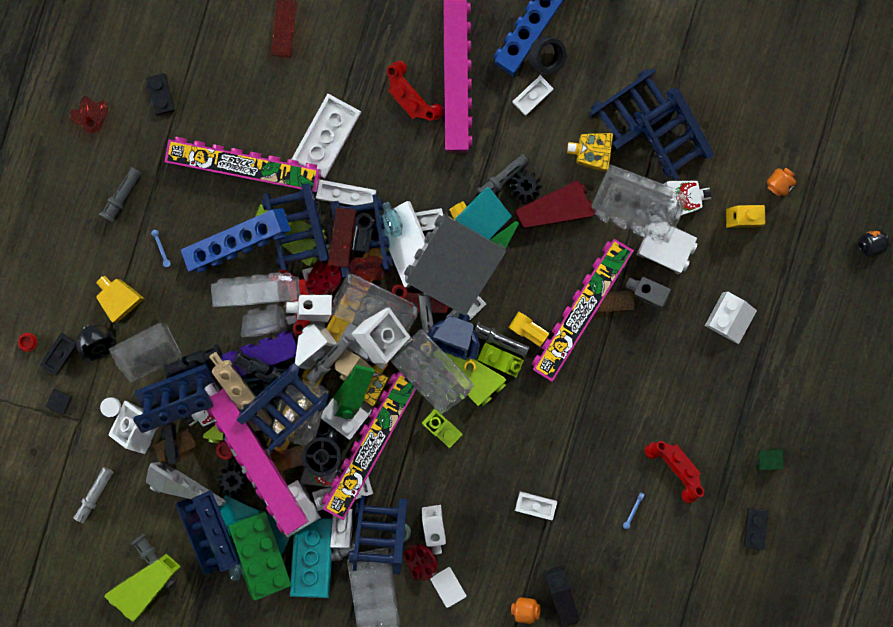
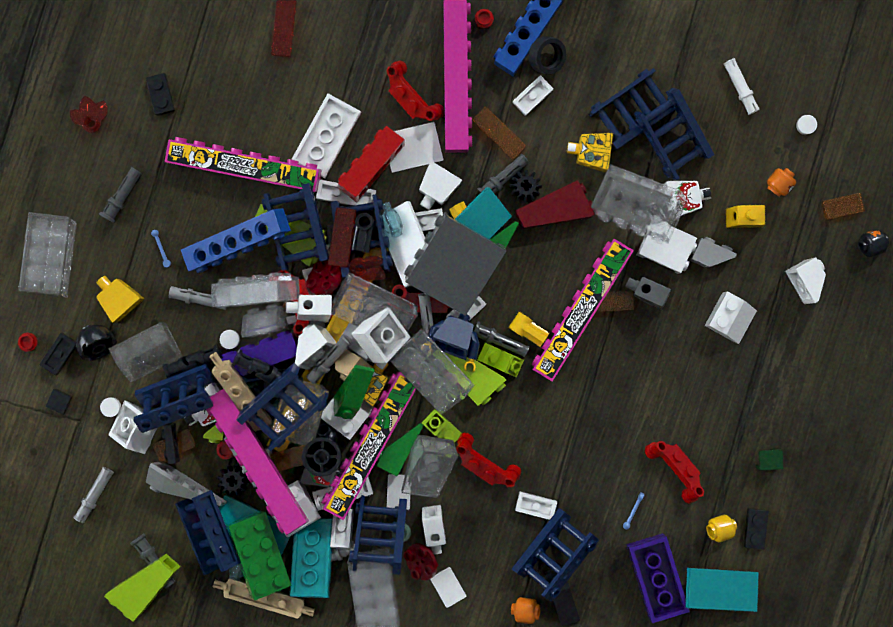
none -> clear brick [18,212,77,298]
none -> light grey pin [169,286,228,310]
none -> tan plate [213,577,315,619]
none -> white tile [220,330,240,349]
none -> red brick [338,126,405,203]
none -> green slope [377,422,424,476]
none -> white sticker [387,474,411,510]
none -> white sticker [390,122,443,173]
none -> clear slope [401,435,458,498]
none -> white torso [419,161,462,210]
none -> red plate [456,433,521,487]
none -> clear orange tile [472,106,527,160]
none -> red plate [475,9,494,28]
none -> dark blue fence [512,508,599,601]
none -> dark purple brick [626,533,690,623]
none -> teal tile [685,568,759,612]
none -> light grey slope [689,237,737,268]
none -> yellow head [706,514,737,543]
none -> white pin [724,58,760,115]
none -> white slope [785,257,826,304]
none -> white tile [796,115,817,135]
none -> clear orange tile [822,193,865,220]

